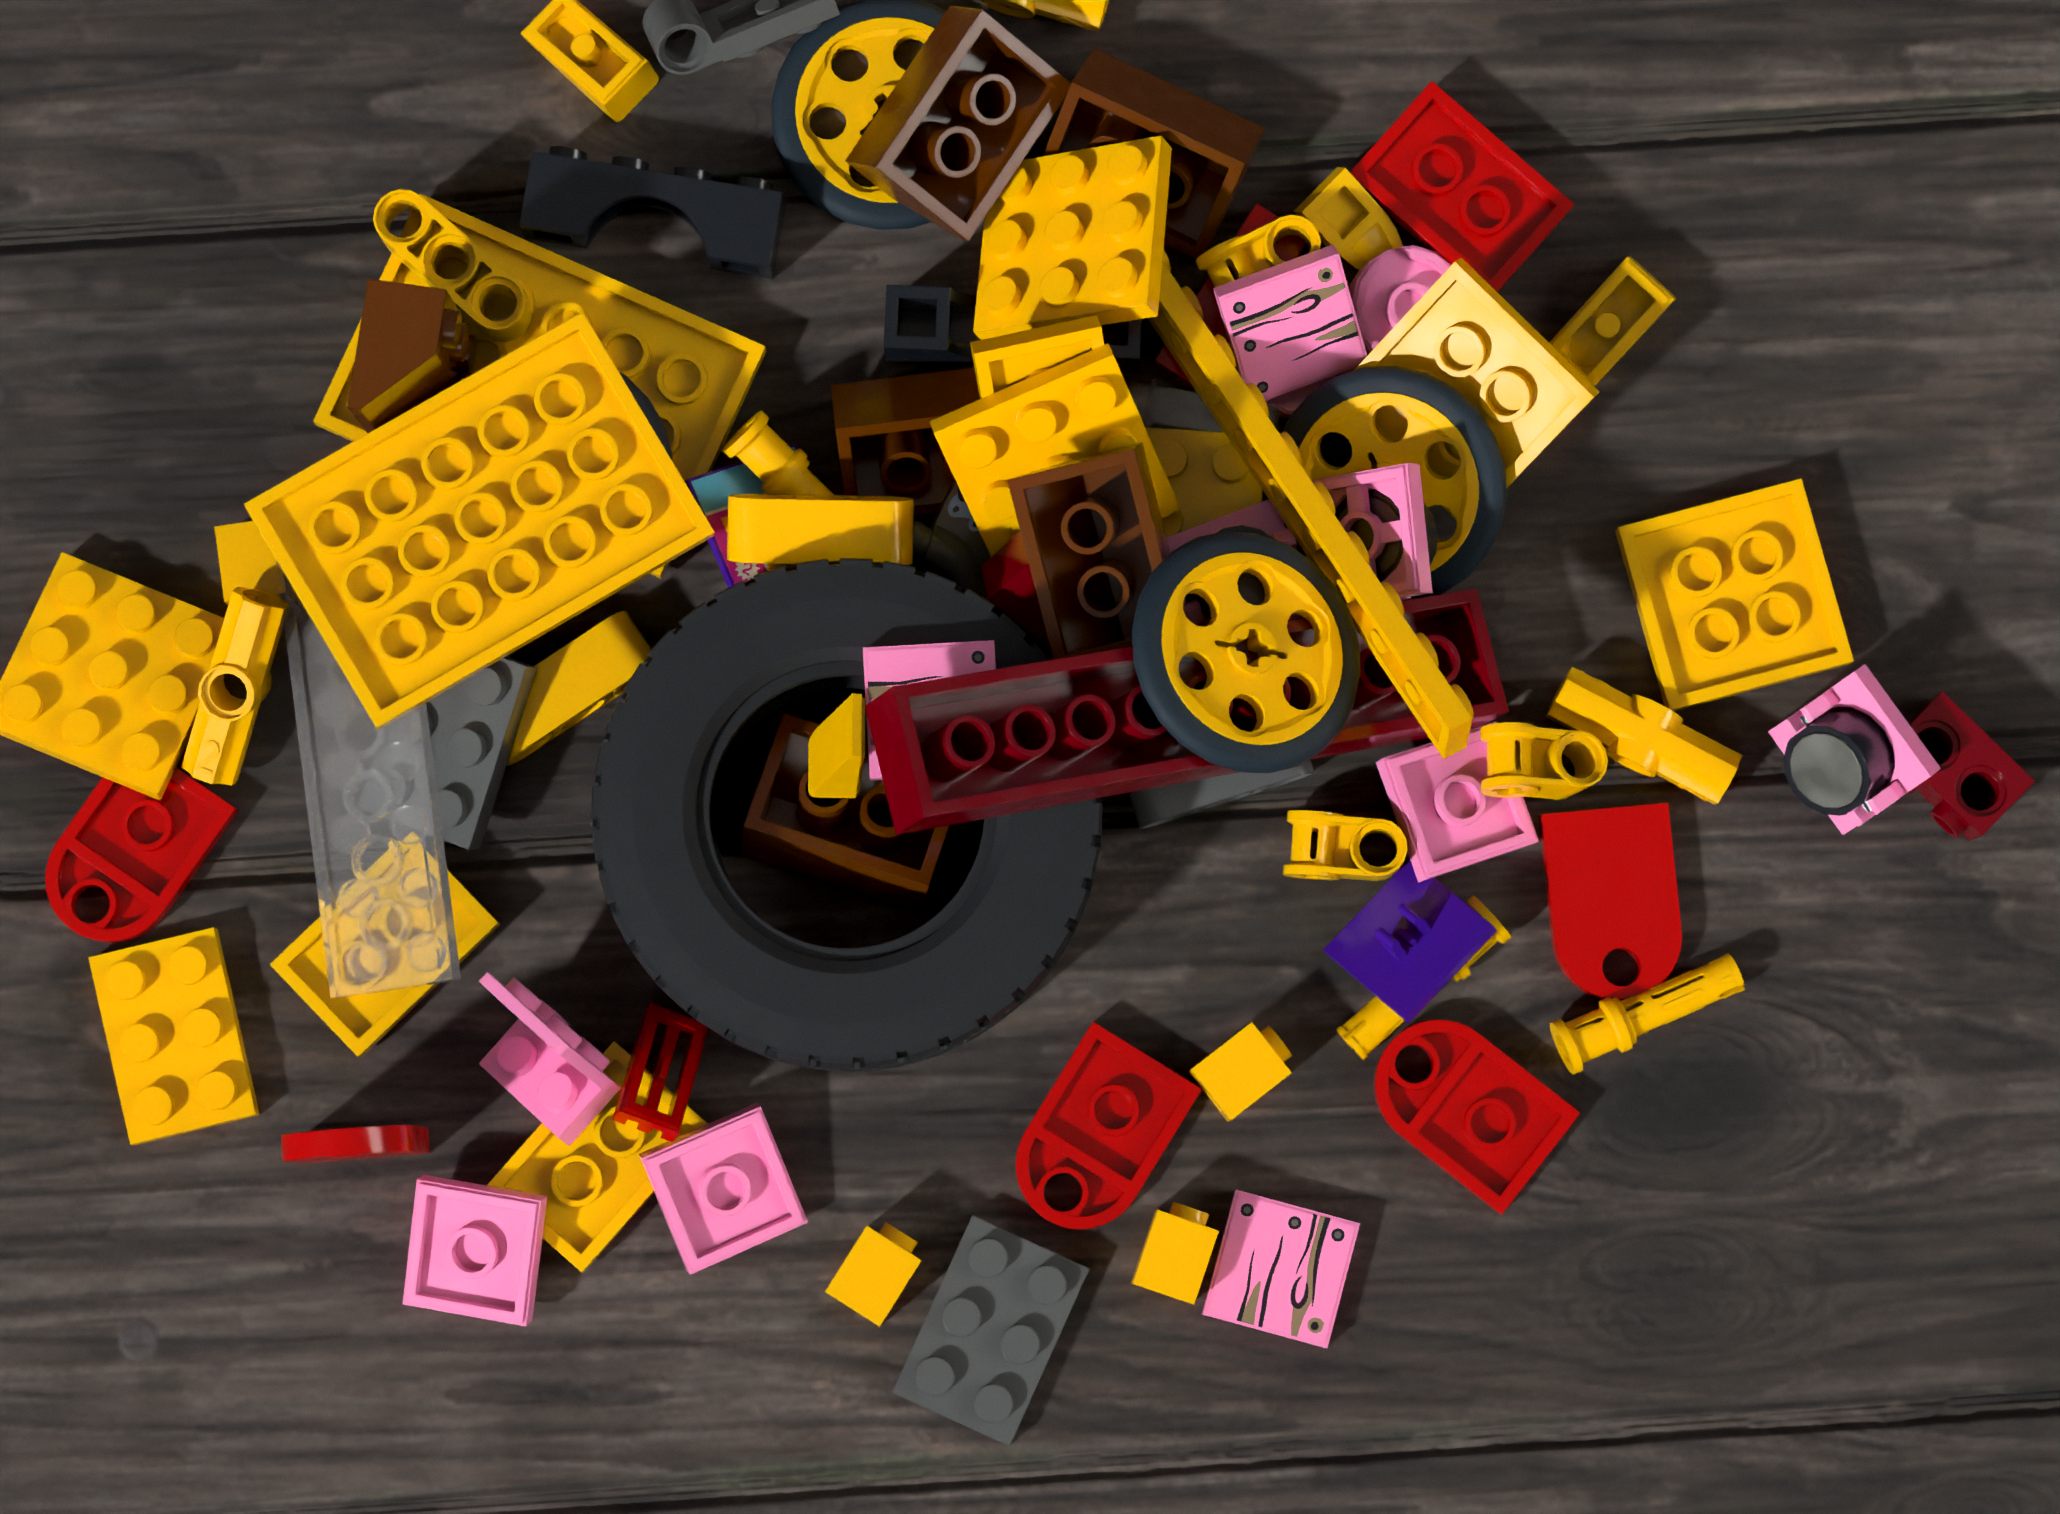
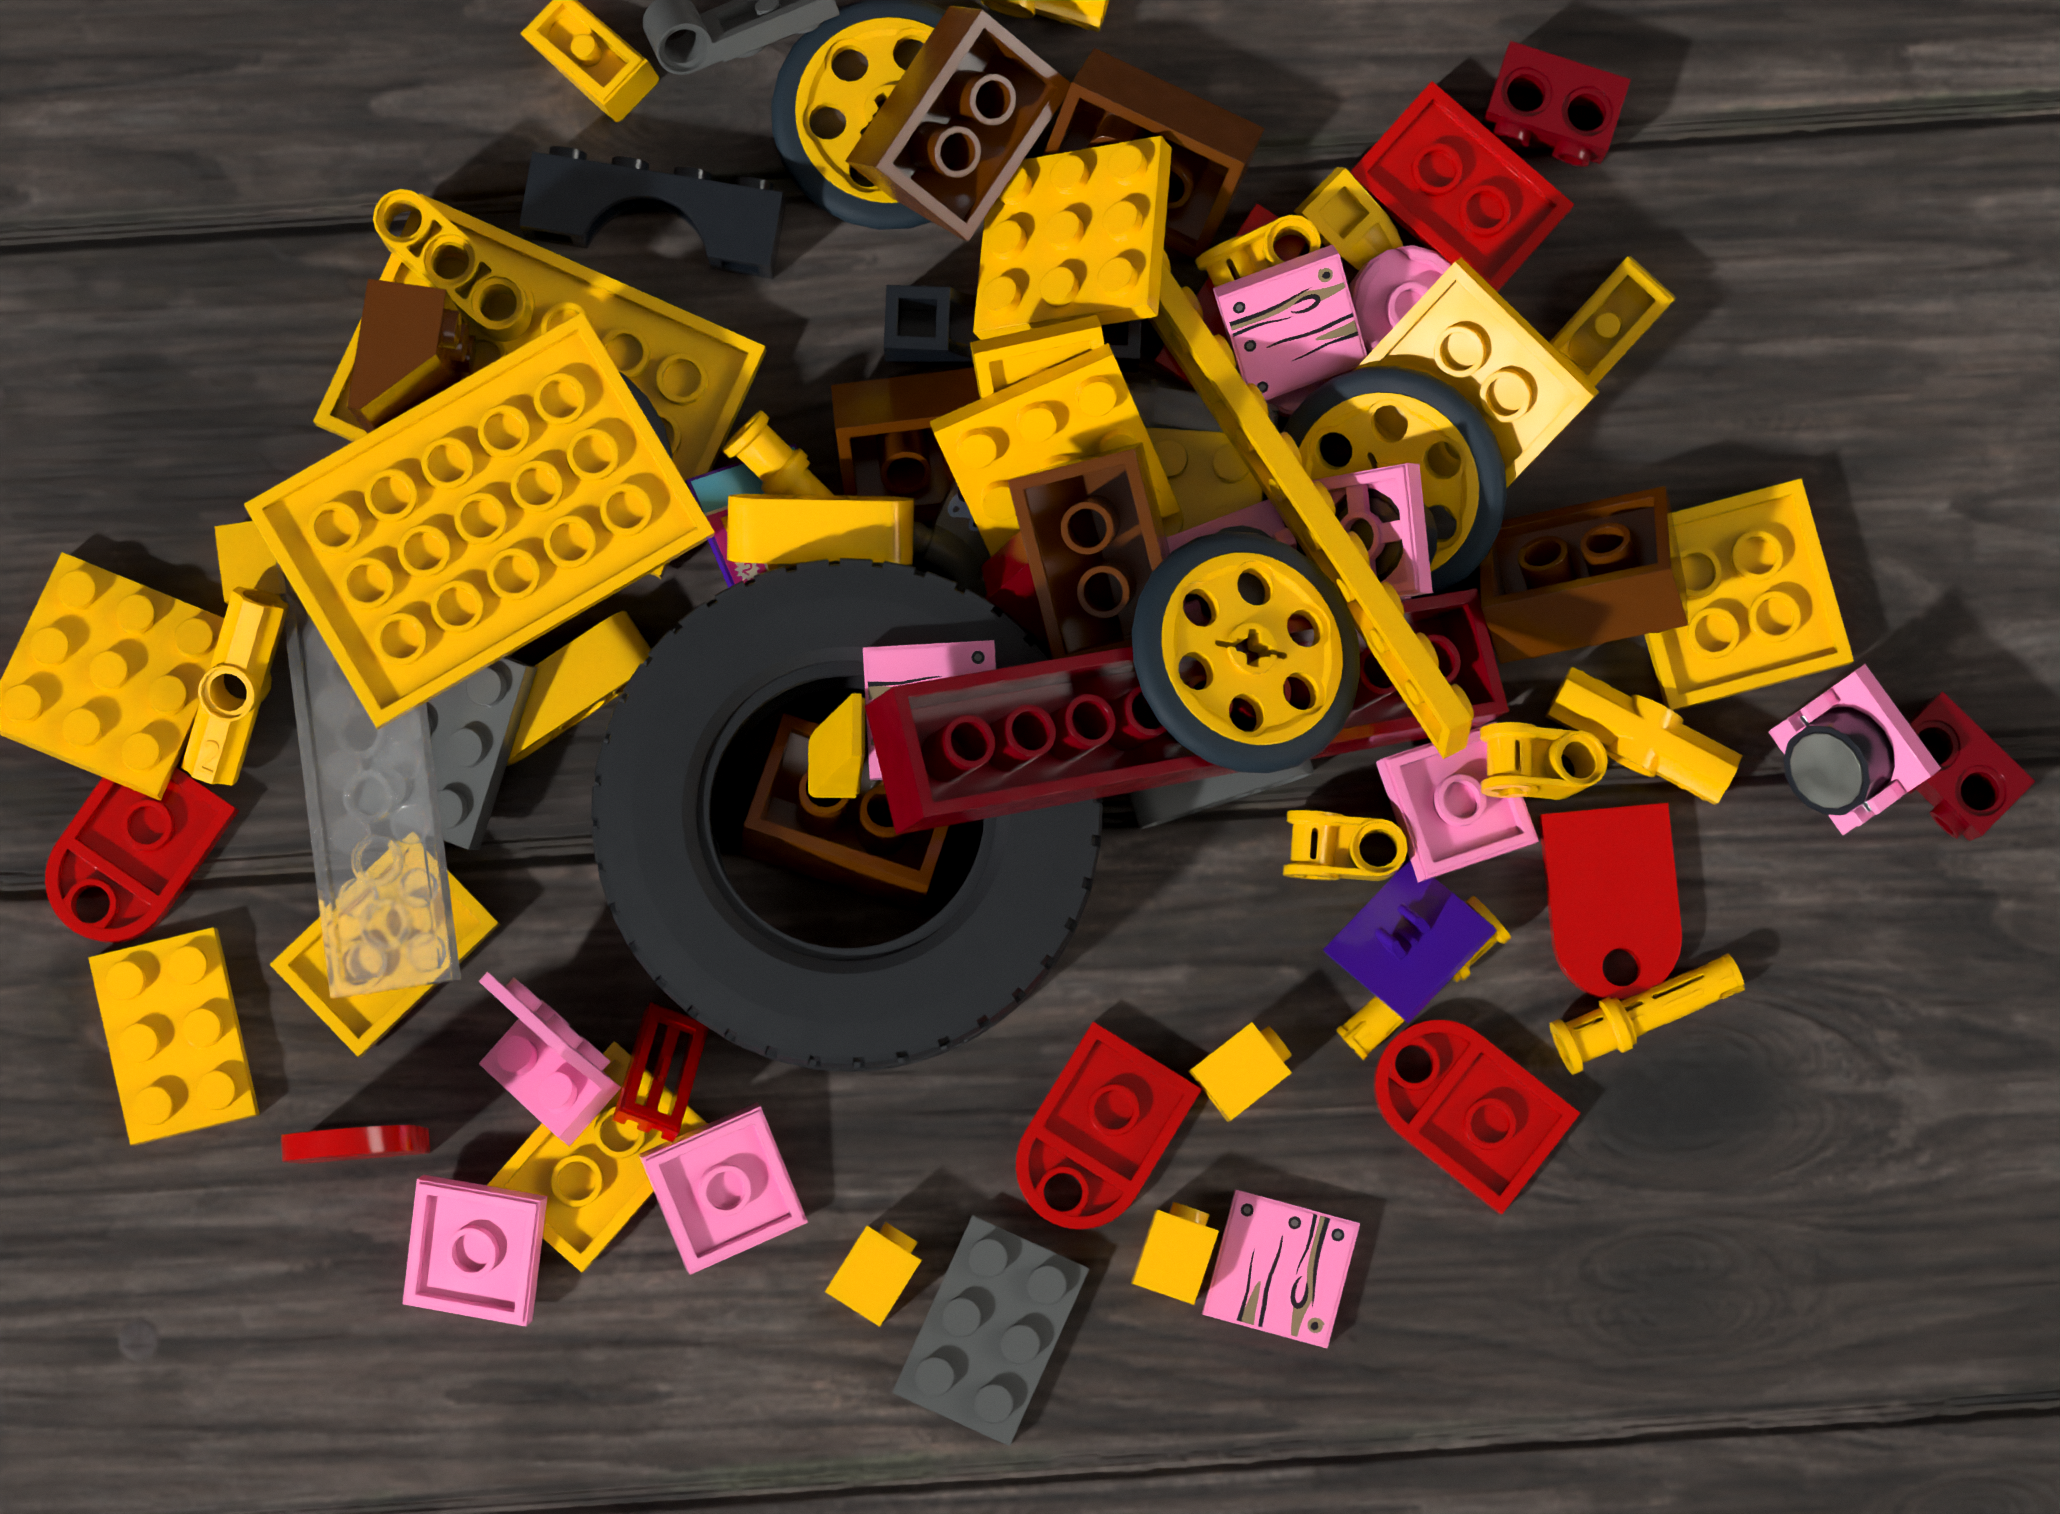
none -> reddish brown slope [1480,486,1689,664]
none -> dark red brick [1482,41,1631,167]

